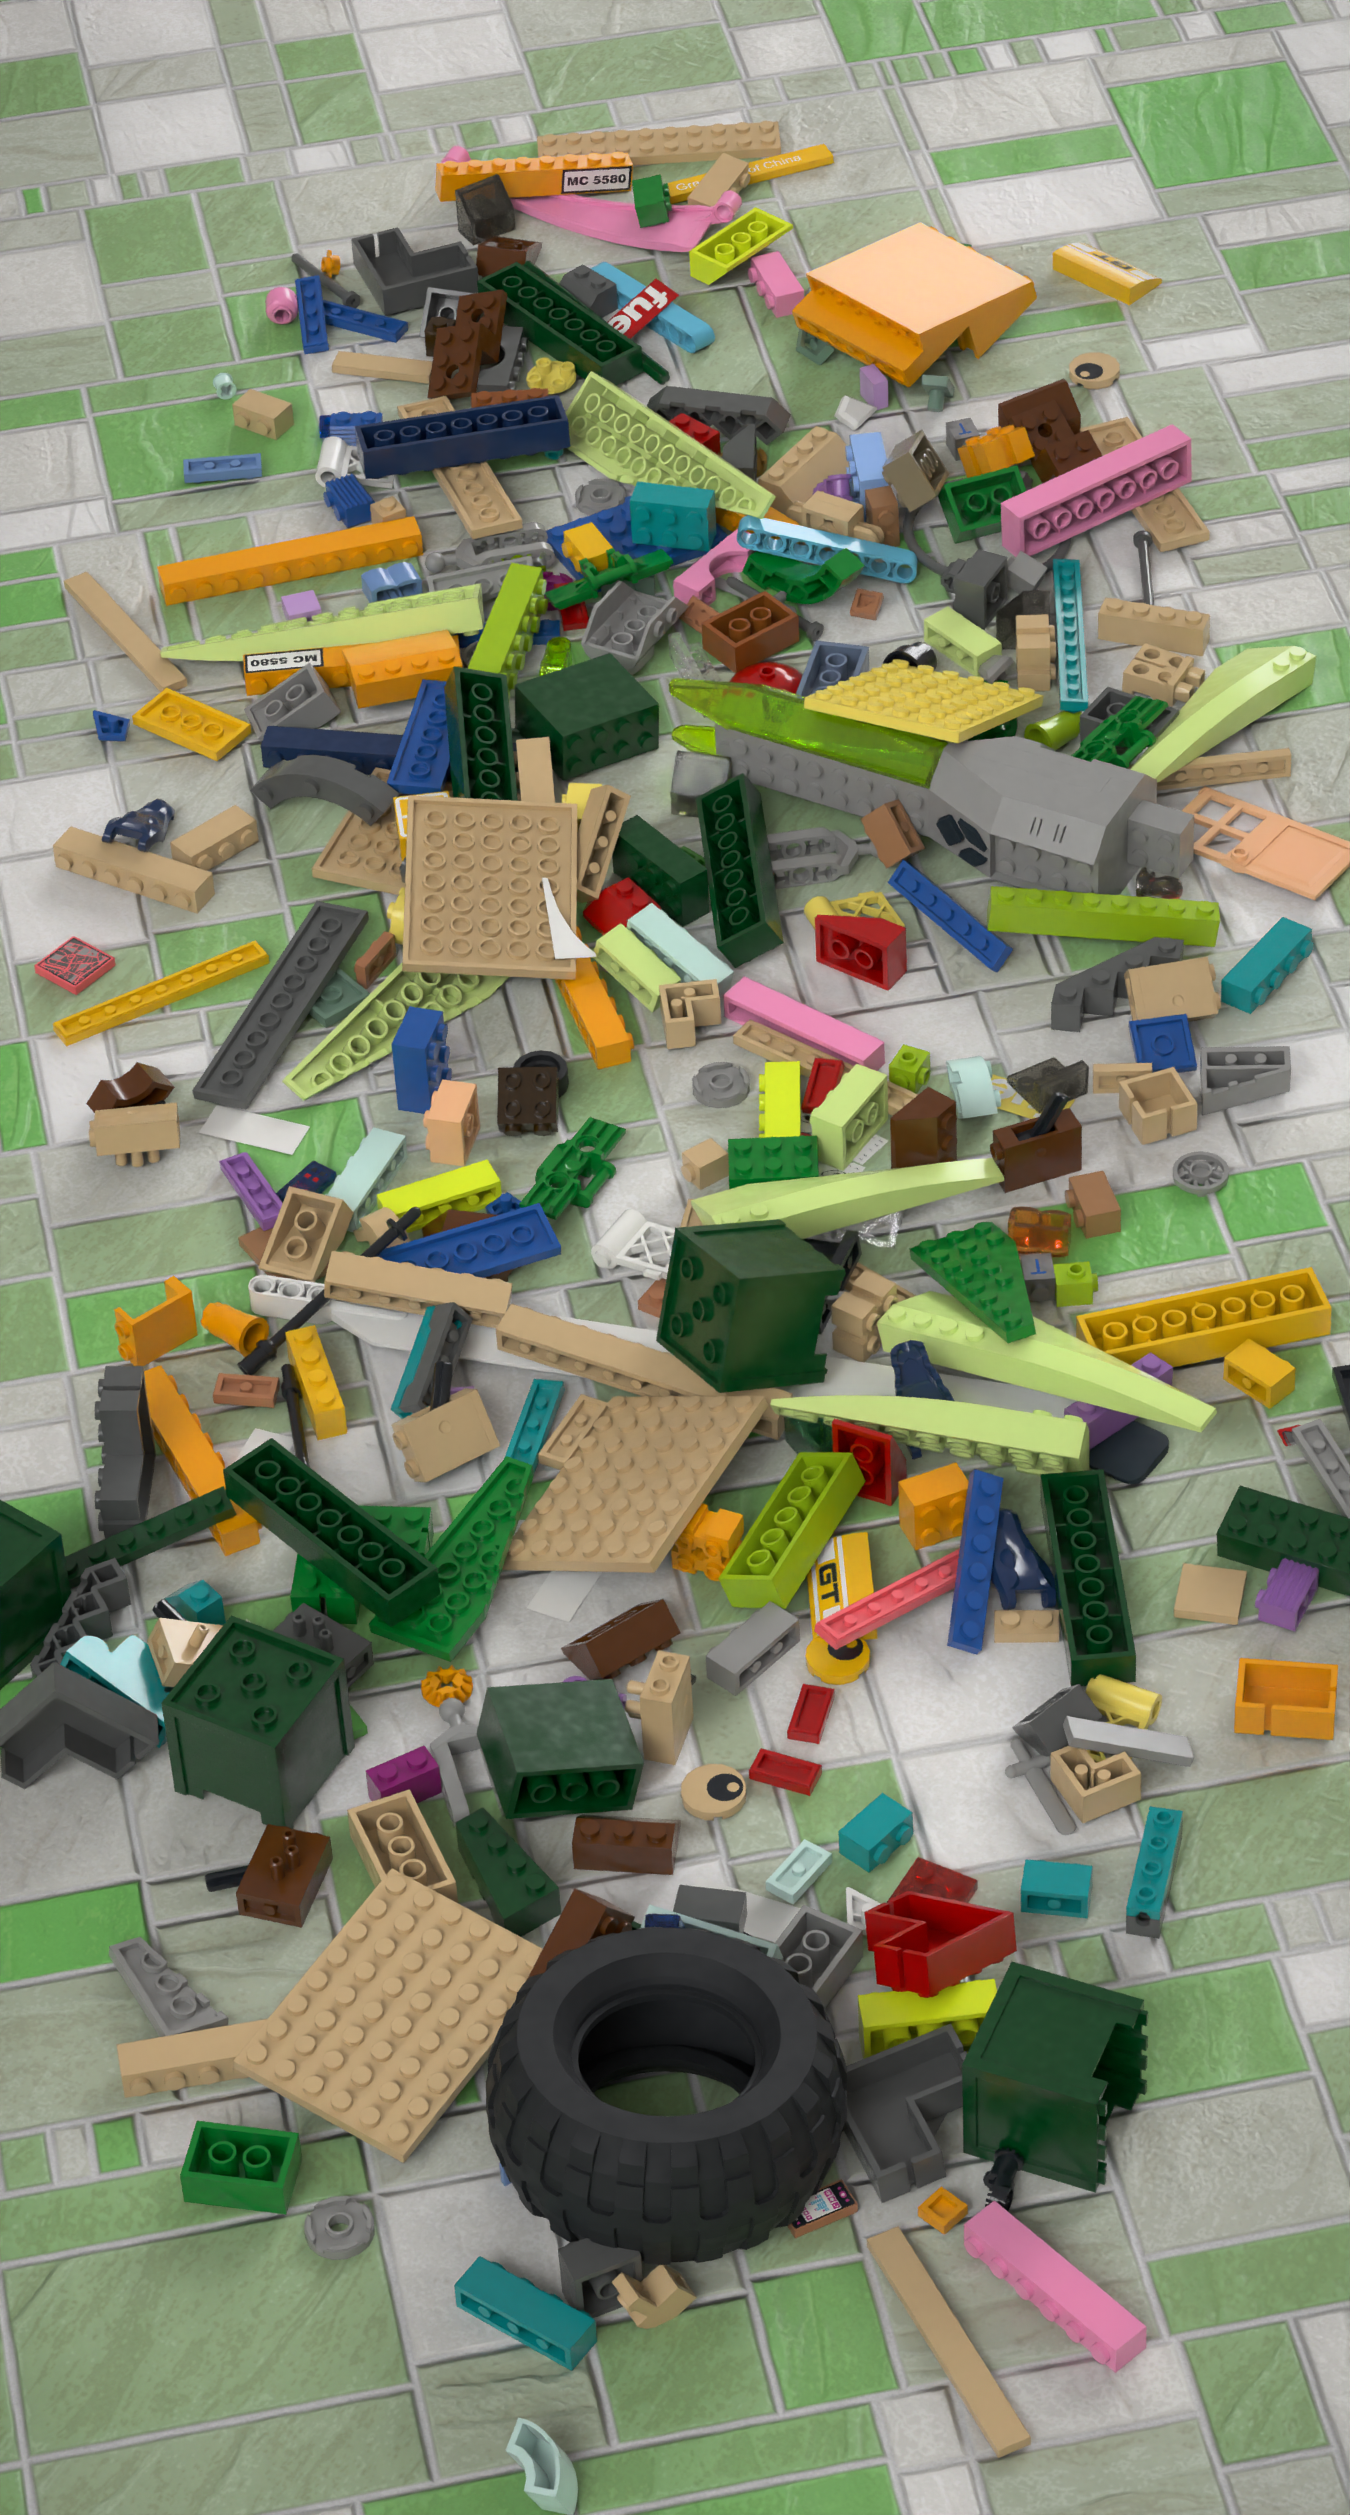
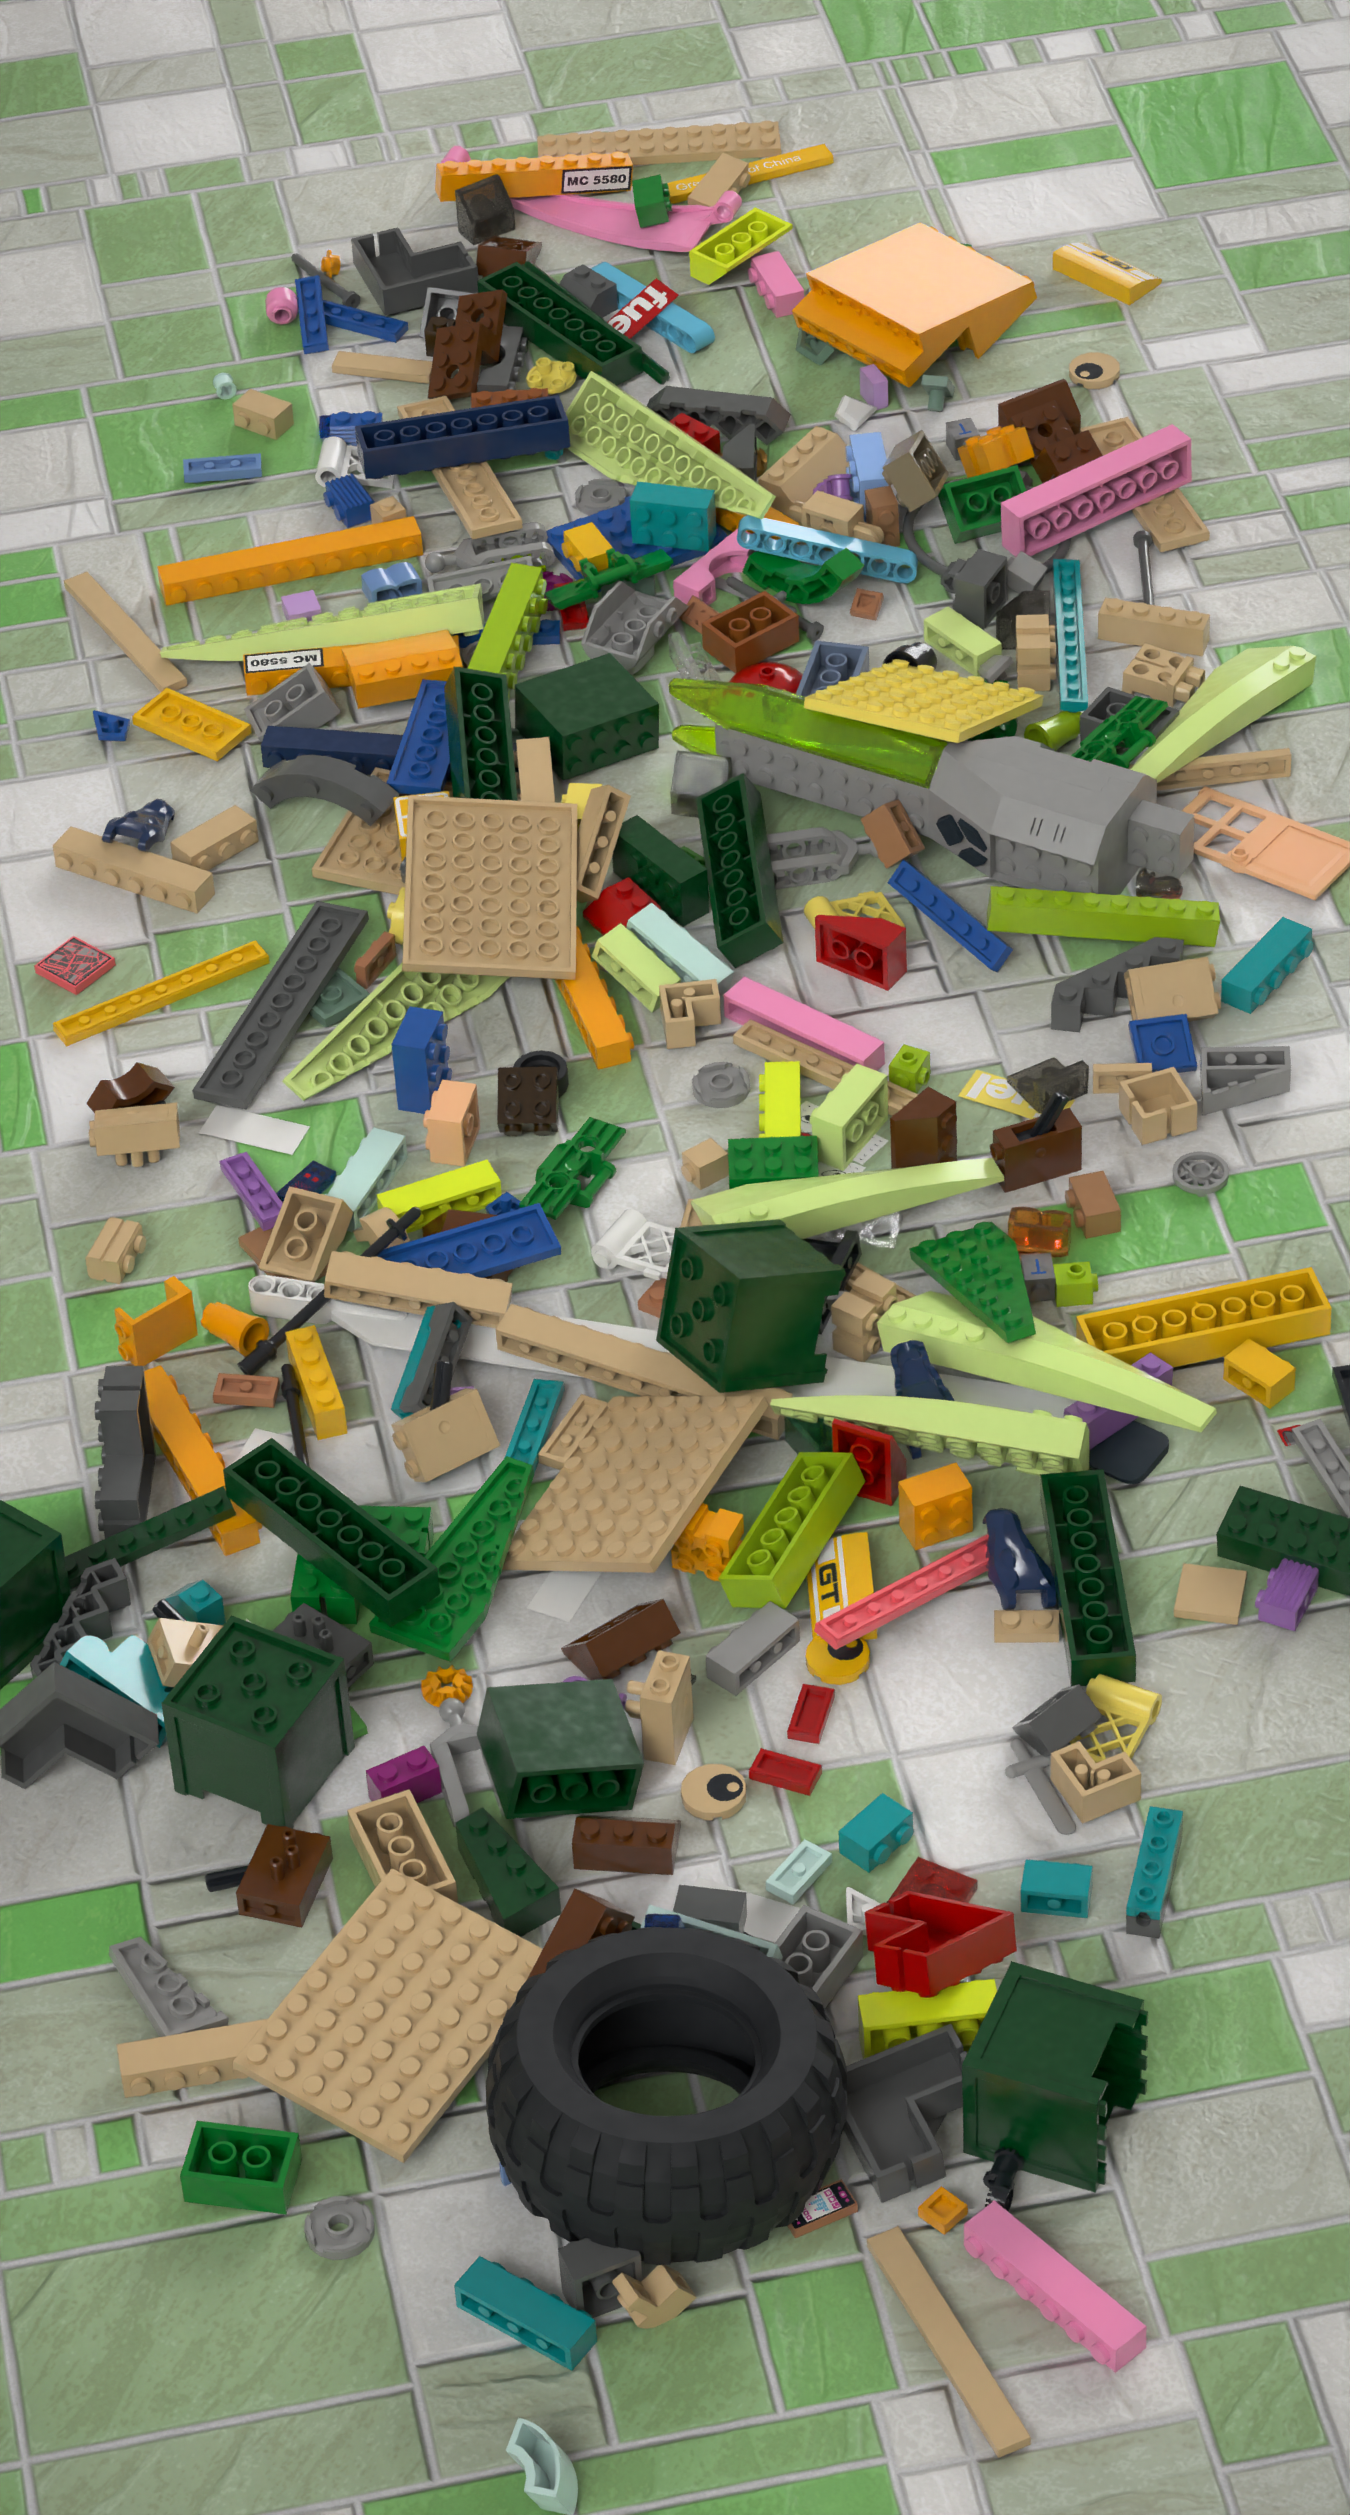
clear neon green piece [539,637,573,676] -> none
white sticker [542,878,596,959] -> none
red tile [801,1058,845,1114] -> none
light aqua brick [946,1056,1001,1119] -> none
blue plate [947,1469,1004,1655] -> none
light grey tile [1063,1716,1194,1767] -> none
light orange piece [1234,1658,1338,1740] -> none
none -> tan brick [85,1217,146,1284]

